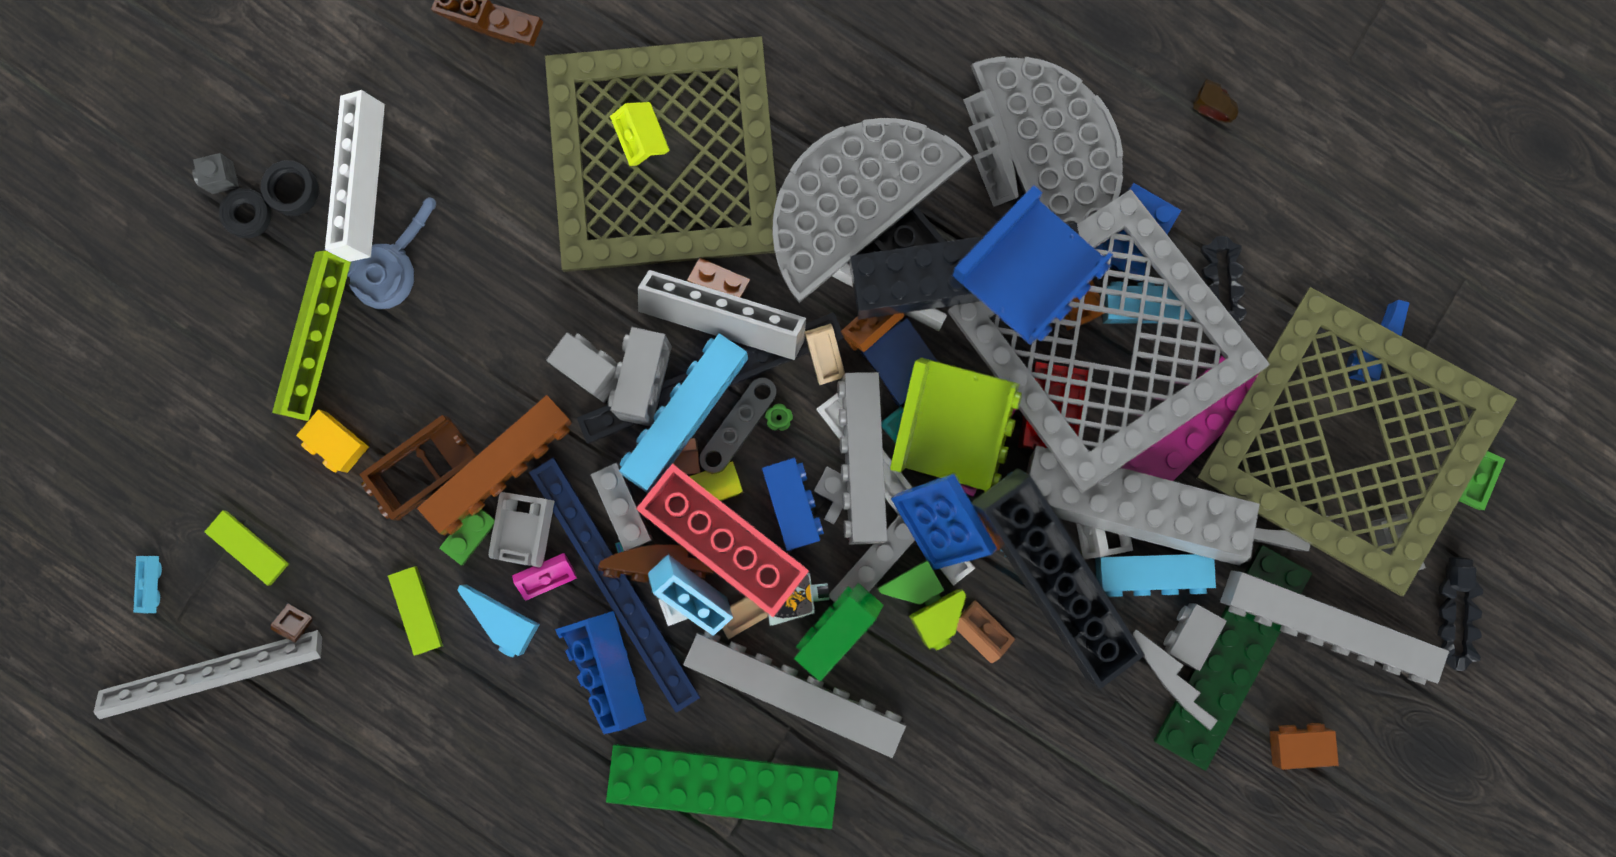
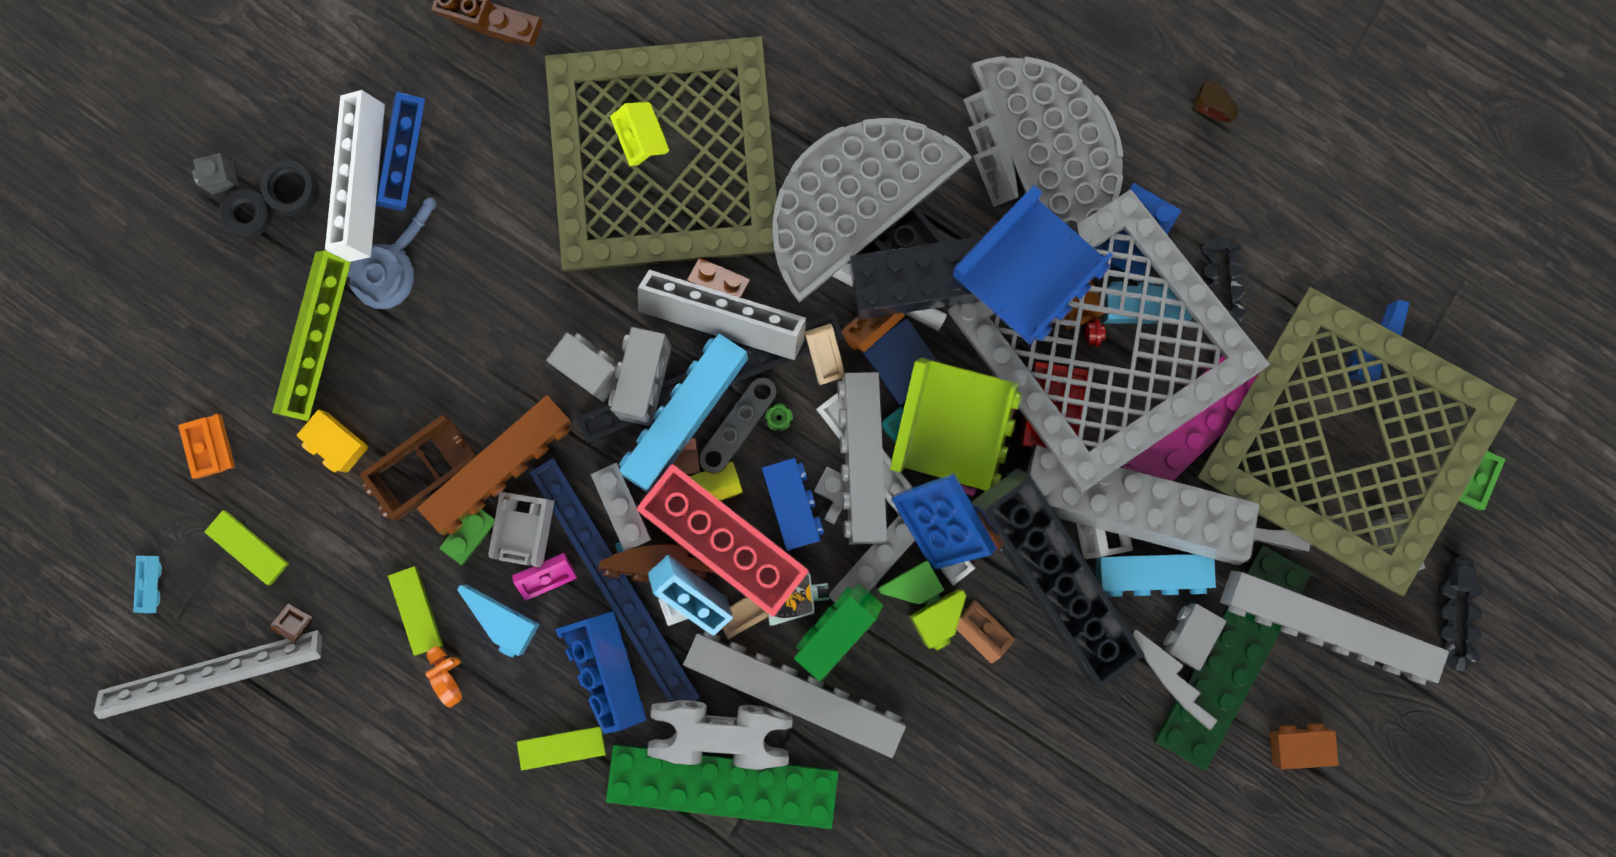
none -> orange plate [178,414,236,479]
none -> blue brick [376,92,425,211]
none -> orange piece [426,646,462,708]
none -> lime tile [517,726,607,770]
none -> light grey piece [647,700,793,769]
none -> red plate [1085,319,1106,347]

